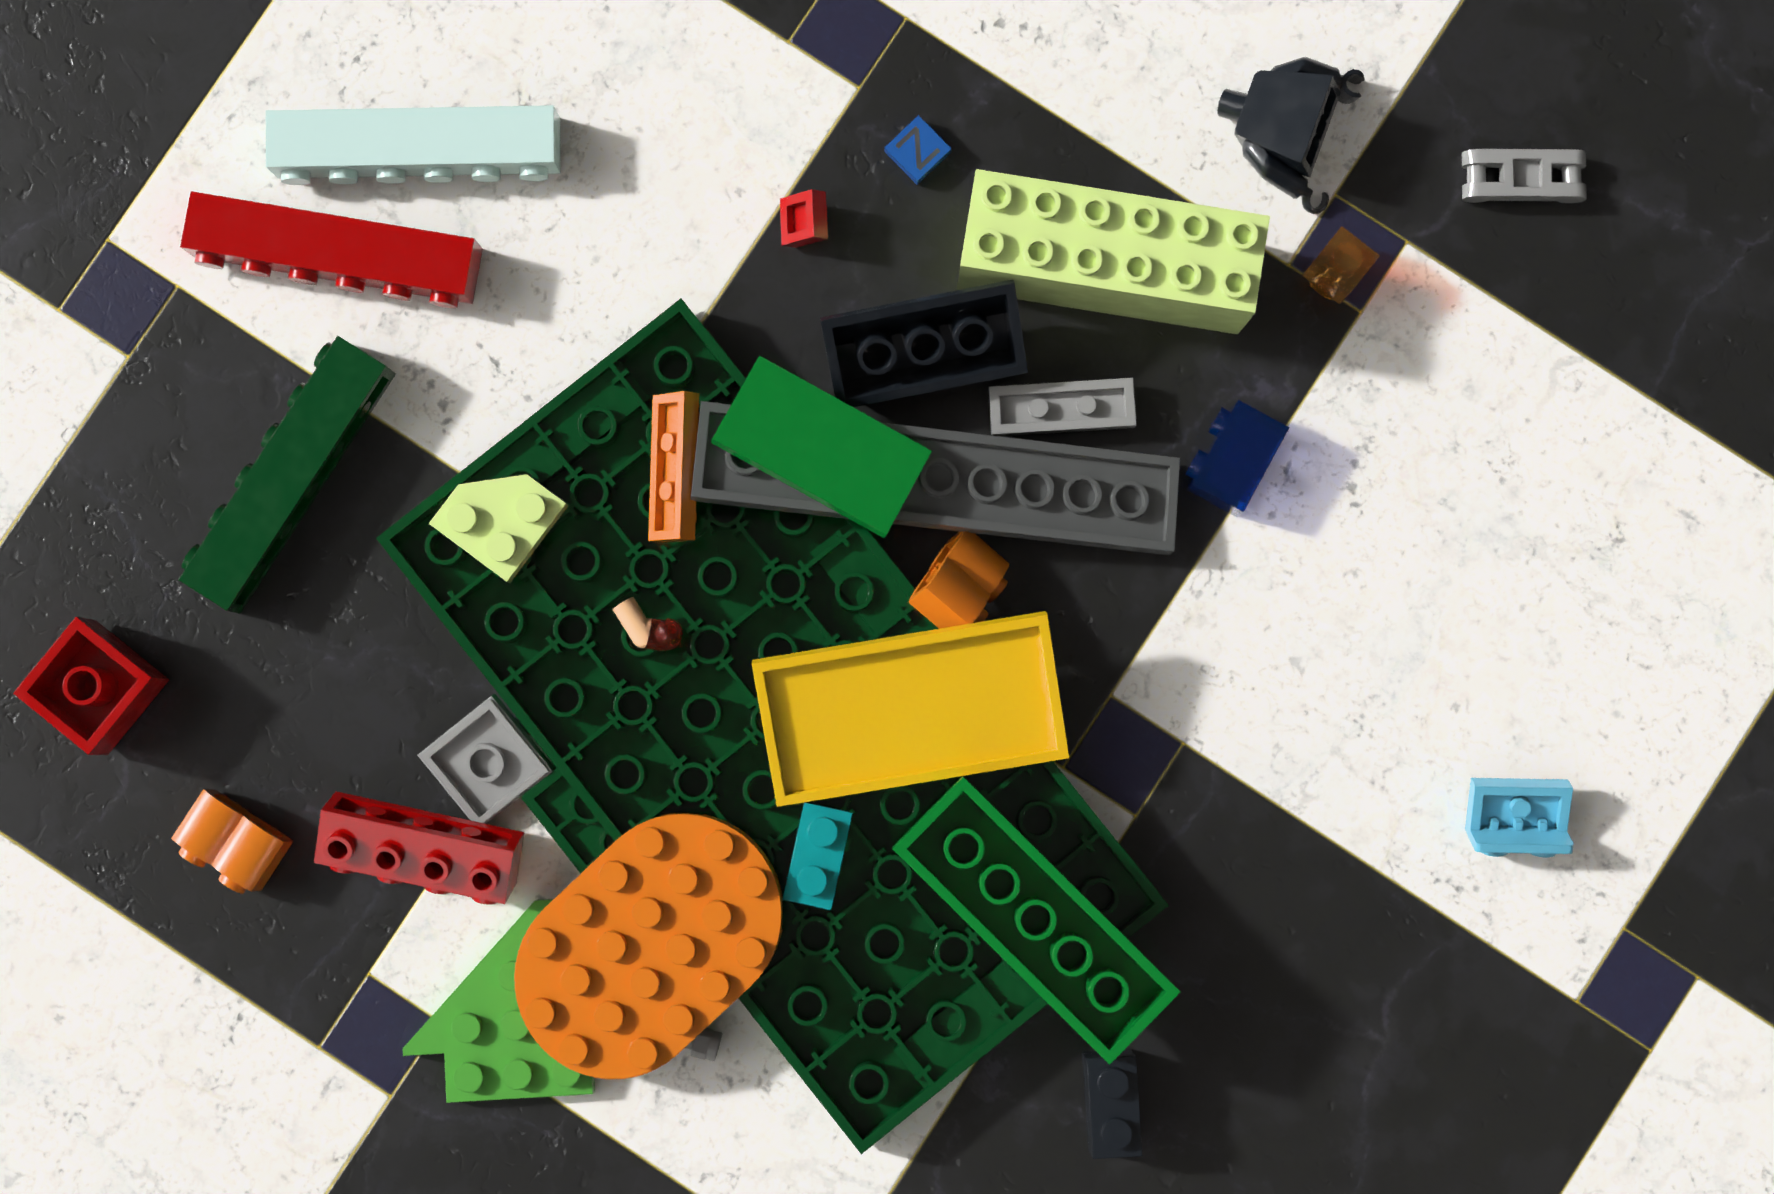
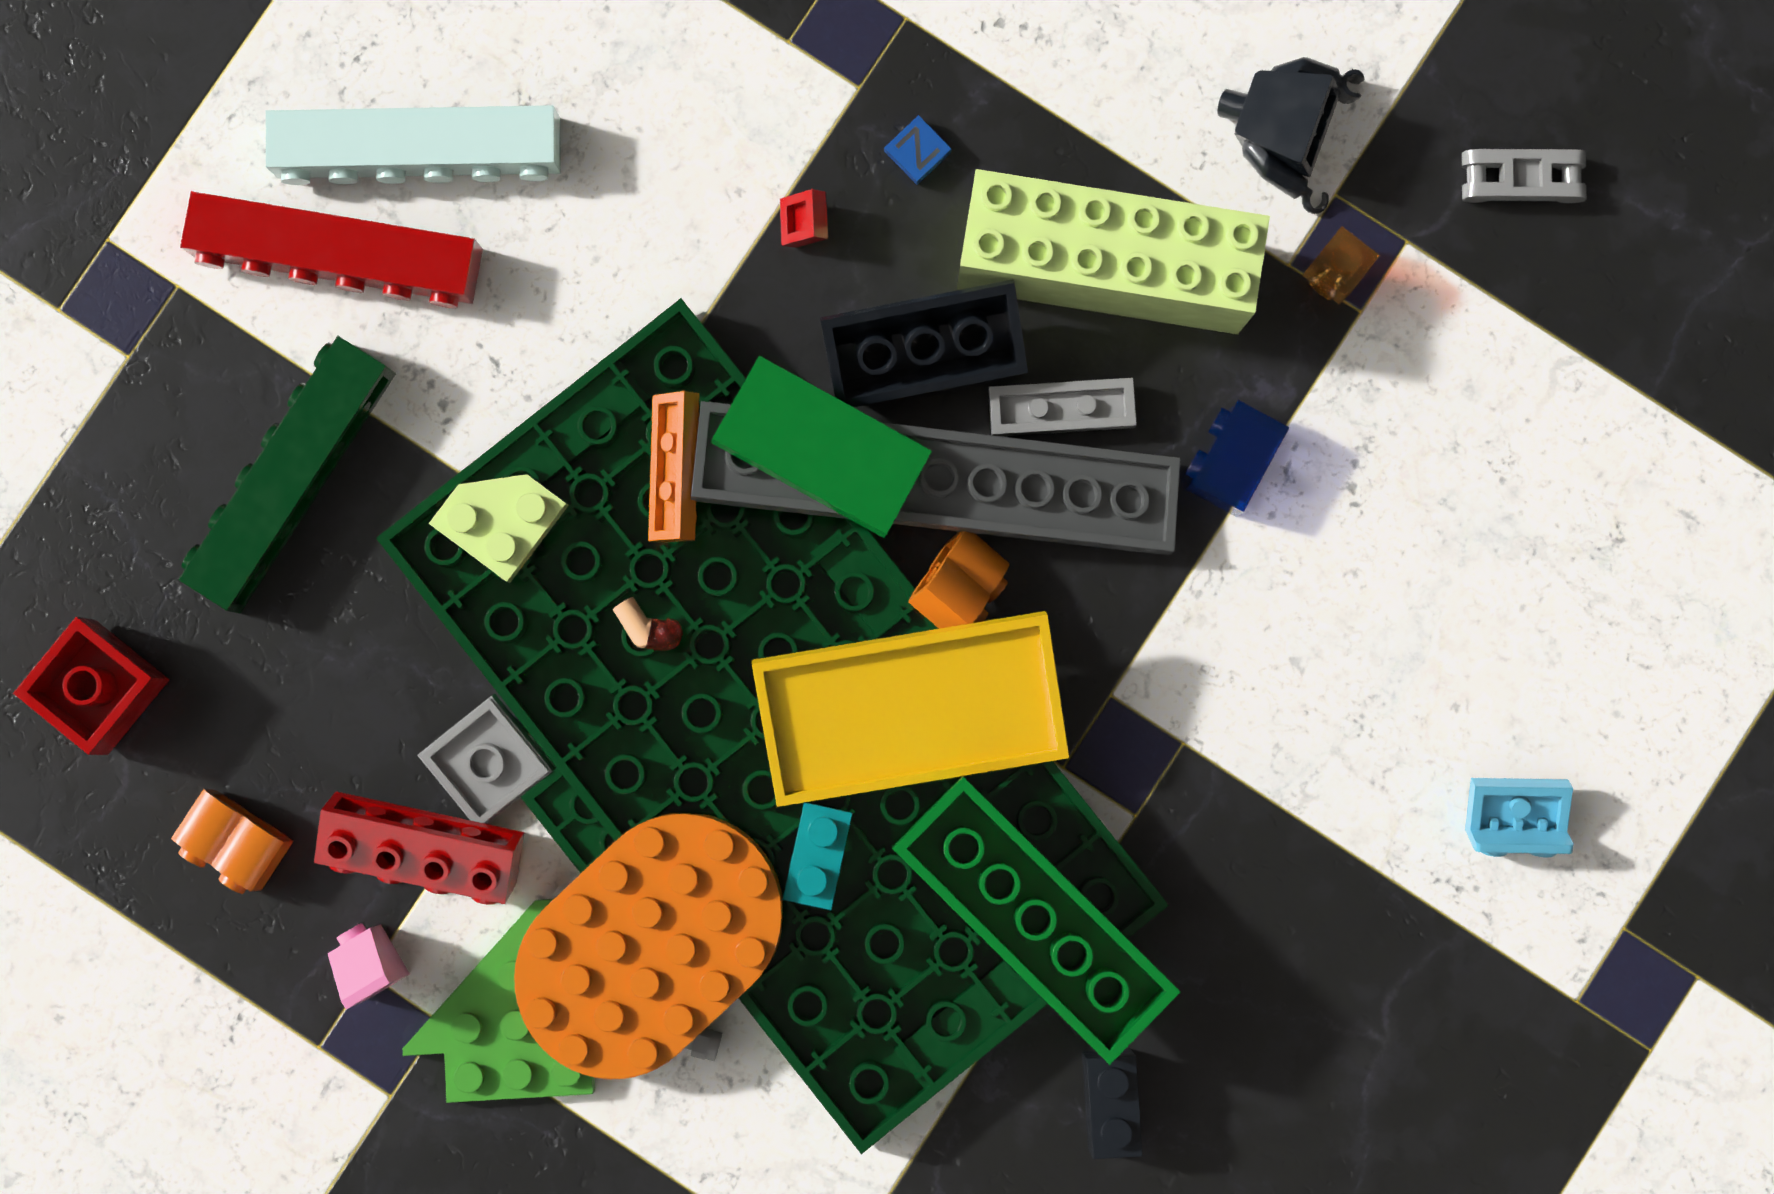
none -> bright pink slope [328,923,410,1010]

